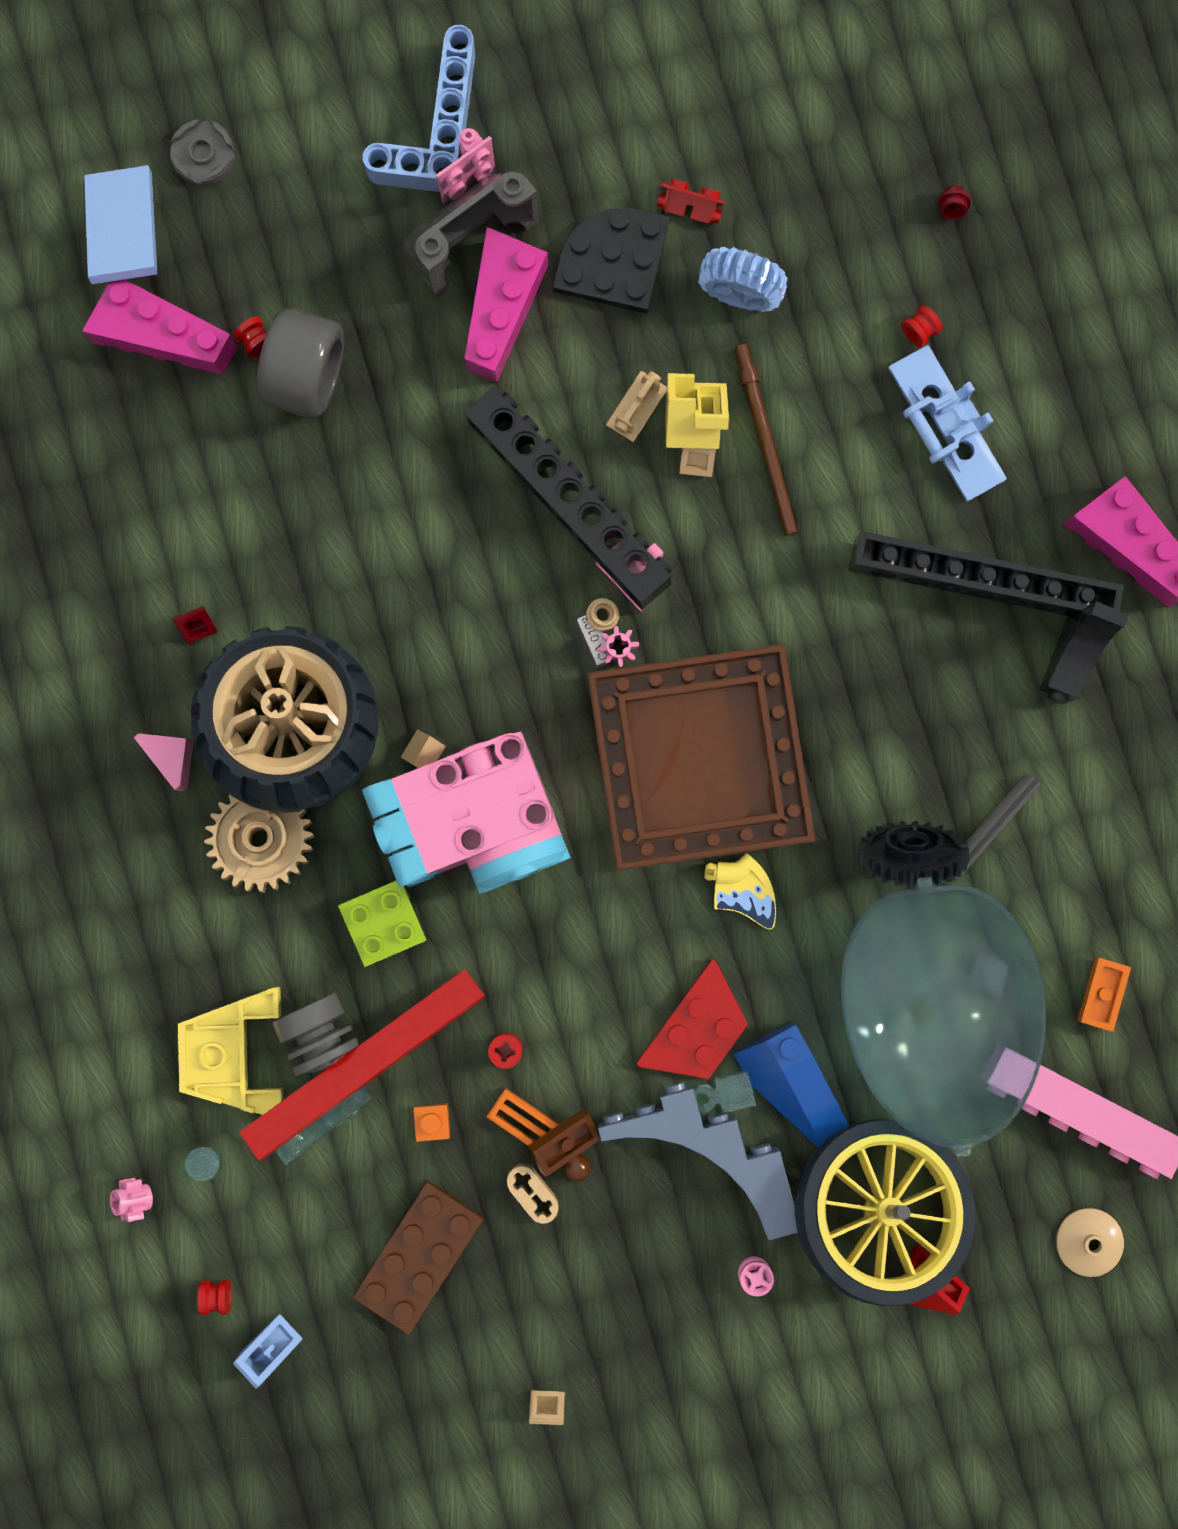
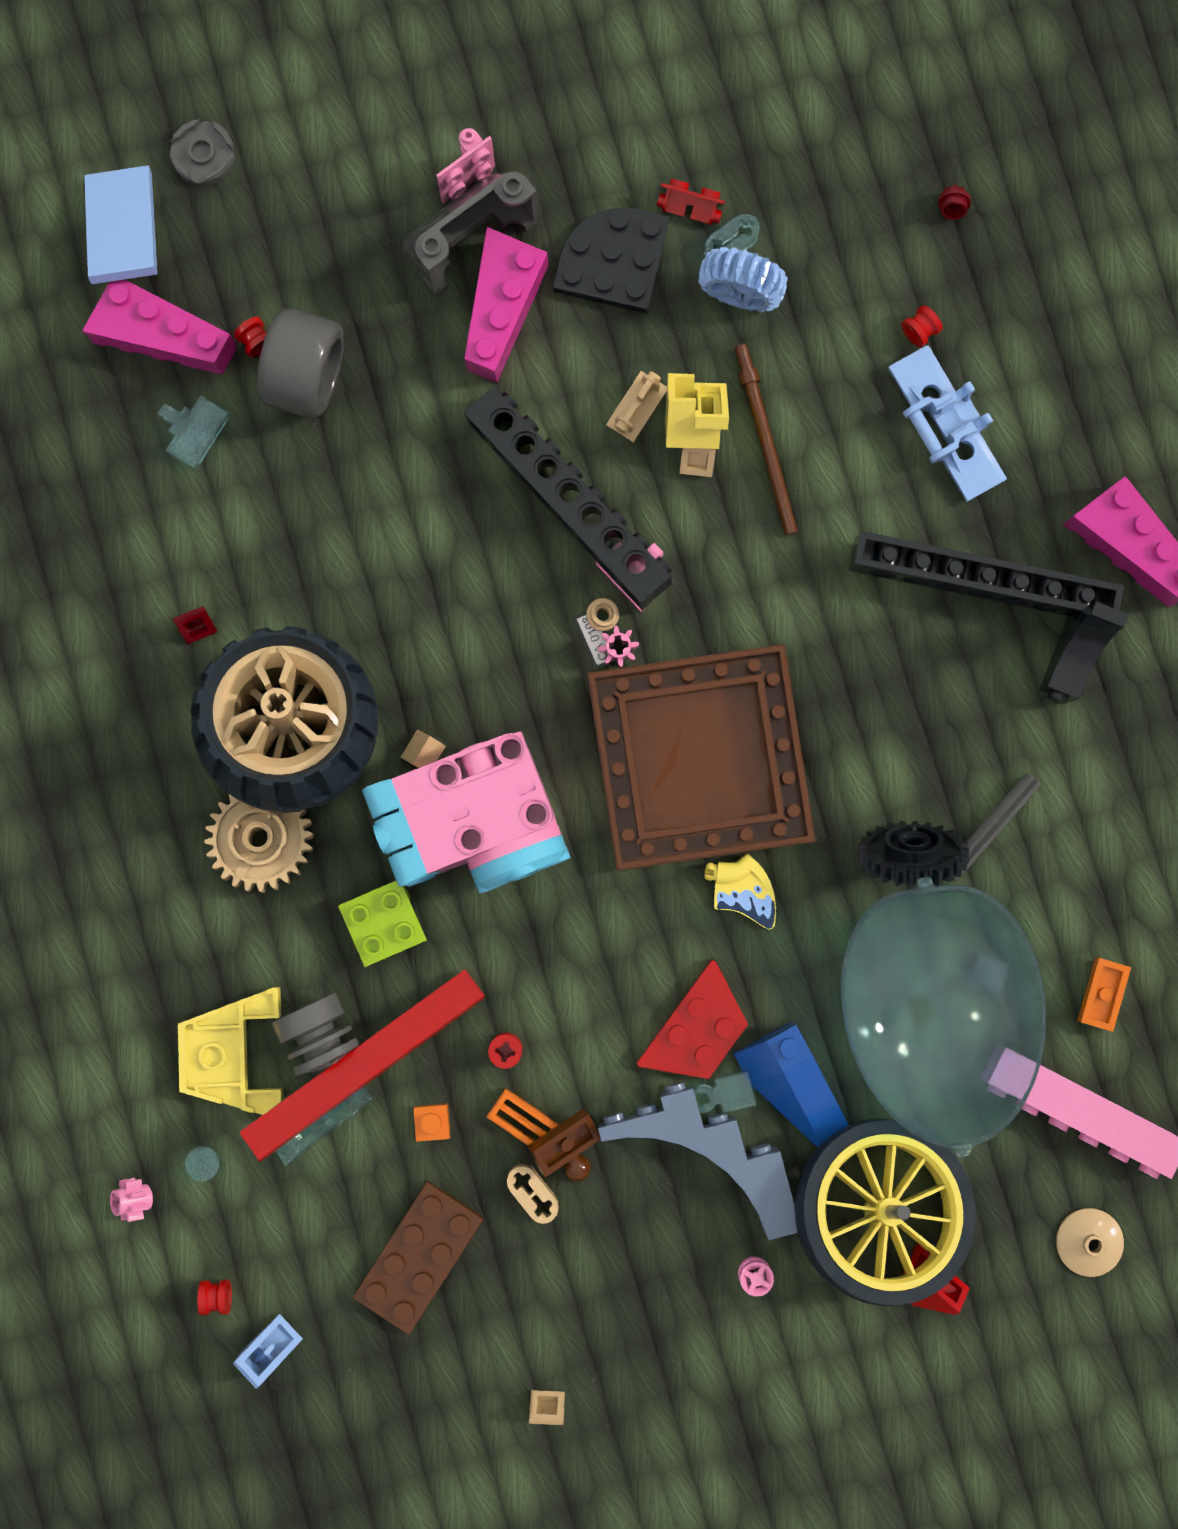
bright pink slope [134,733,194,792] -> none
light blue beam [363,25,475,192] -> none
none -> clear light blue hinge [158,396,231,470]
none -> clear light blue beam [704,214,760,257]

